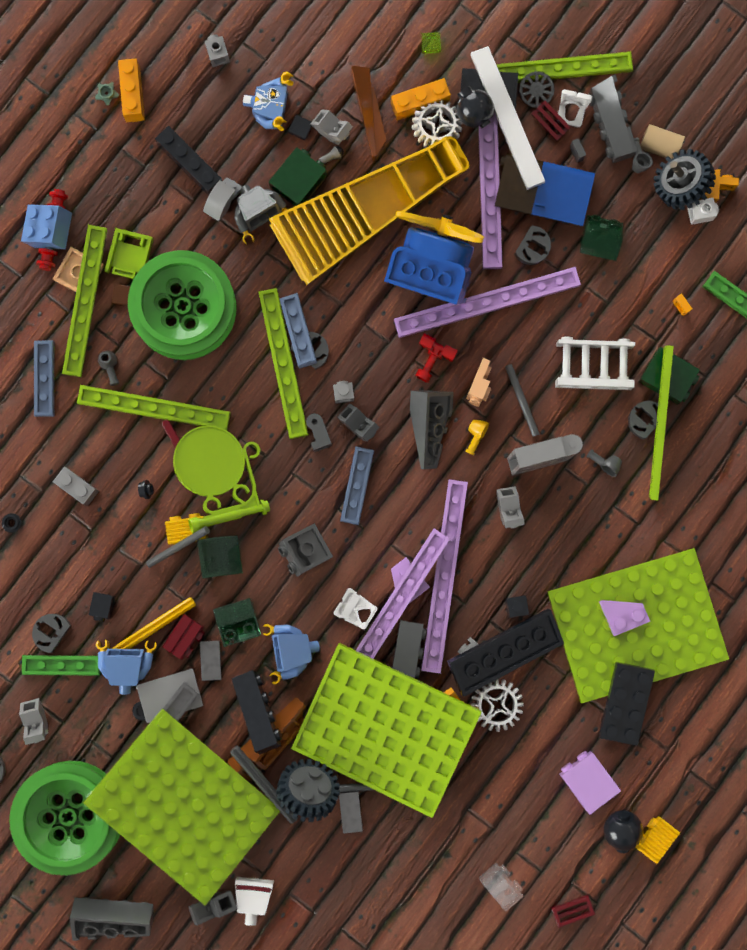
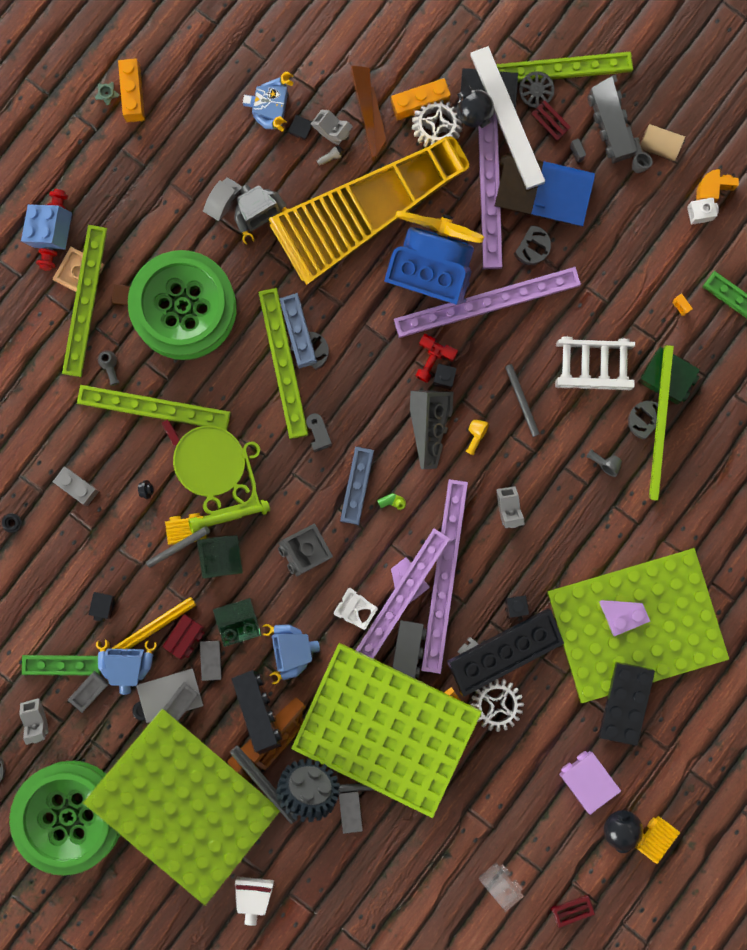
dark grey piece [32,614,71,653] -> none
sand blue tile [34,340,54,417] -> none
dark grey wedge [70,897,154,941] -> none
lime container [105,228,153,279] -> none
black brick [155,125,222,196] -> none
dark grey brick [188,890,237,925] -> none
light grey brick [205,34,230,67] -> none
dark green brick [269,147,327,206] -> none
light grey brick [333,381,354,404] -> none
dark grey brick [337,403,380,441] -> none
clear neon green tile [421,32,441,54] -> none
light nougat plate [466,358,492,407] -> none
light grey piece [507,435,583,476] -> none
white piece [557,89,592,128] -> none
clear green slope [579,215,623,261] -> none
wheel [653,149,716,210] -> none
none -> flat silver tile [68,671,109,713]
none -> arm [377,493,406,510]
none -> black brick [433,364,457,390]

